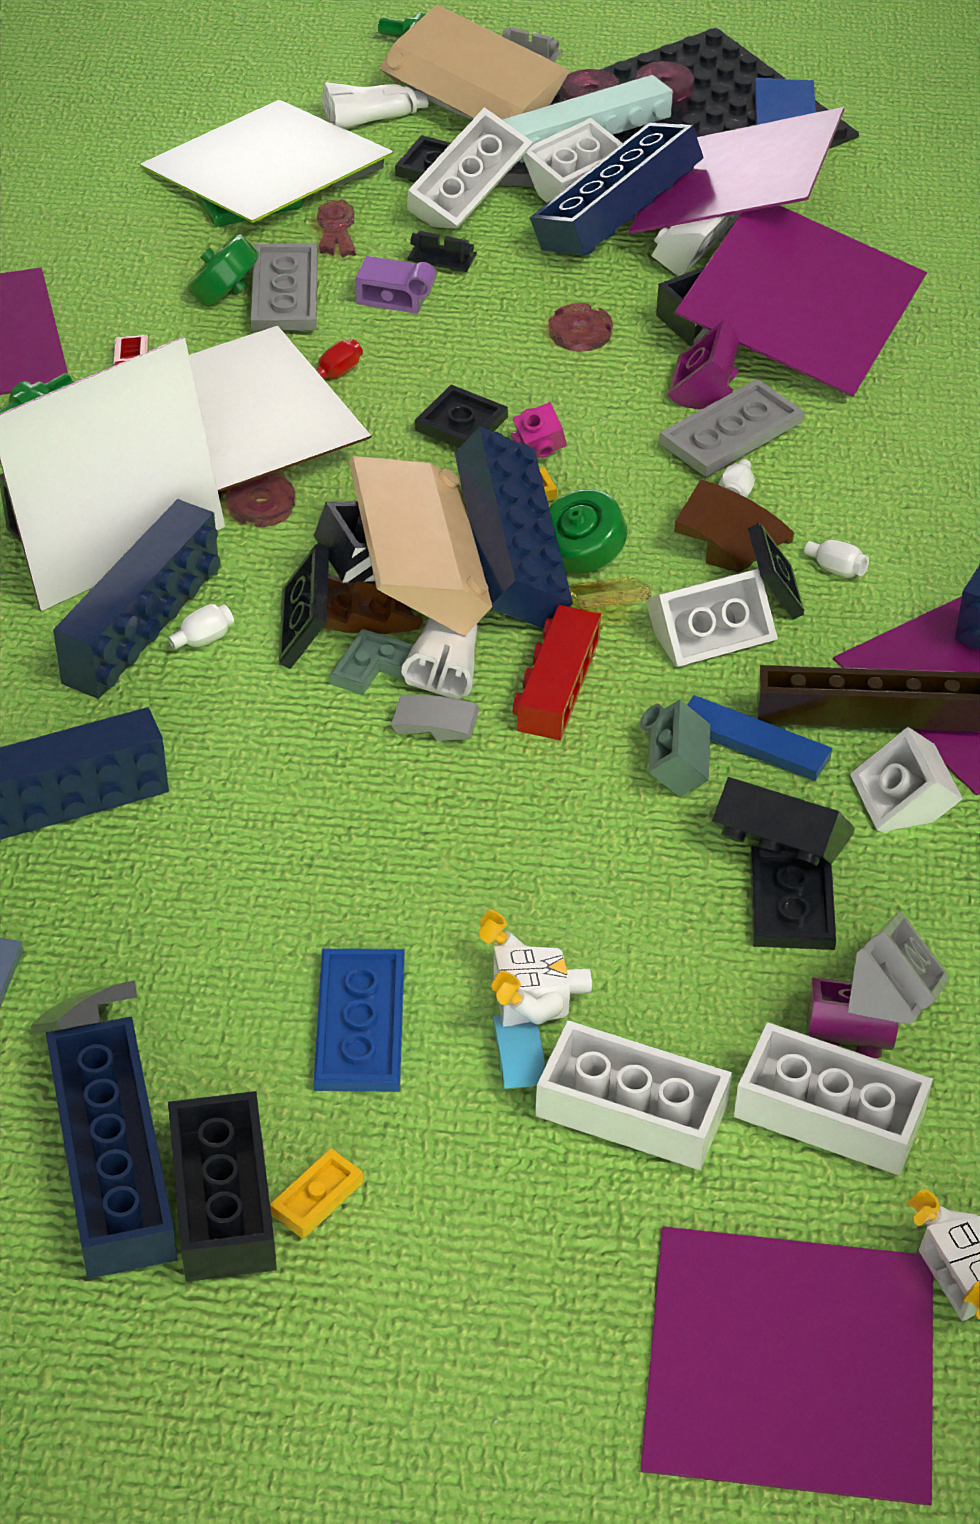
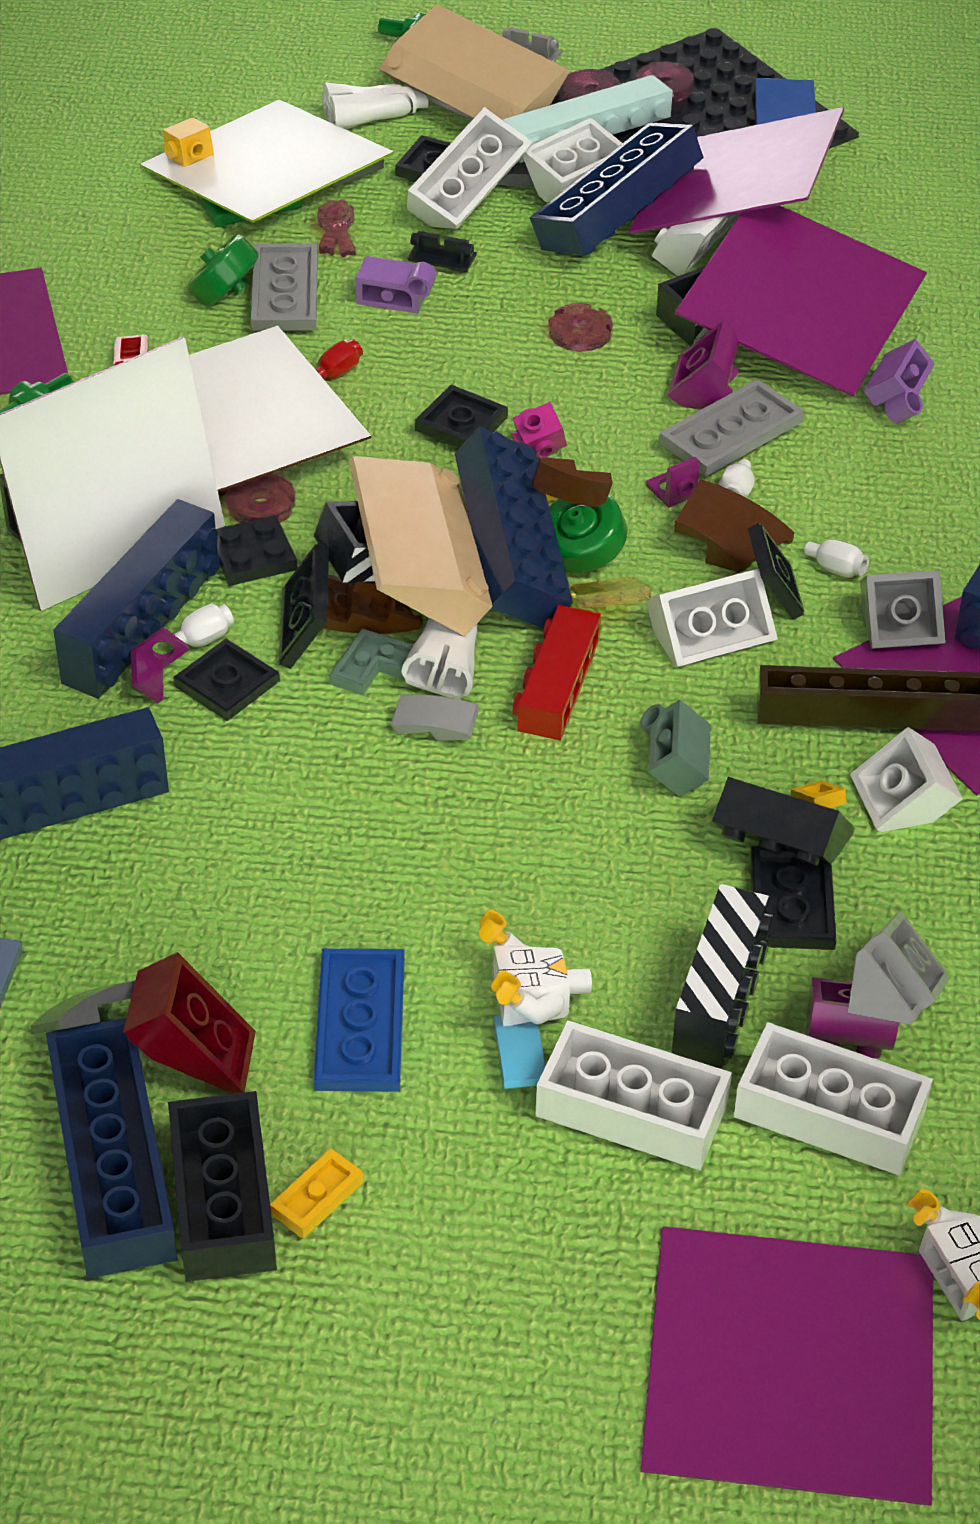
blue tile [687,695,832,781] -> none
none -> dark red slope [123,952,256,1094]
none -> magenta bracket [131,627,189,704]
none -> yellow brick [163,117,214,167]
none -> black tile [173,638,280,721]
none -> black plate [217,515,298,586]
none -> reddish brown slope [532,457,613,507]
none -> magenta bracket [646,457,700,508]
none -> black brick [672,884,773,1069]
none -> yellow plate [791,780,847,808]
none -> light grey slope [860,570,945,649]
none -> medium lavender hinge [864,339,935,424]

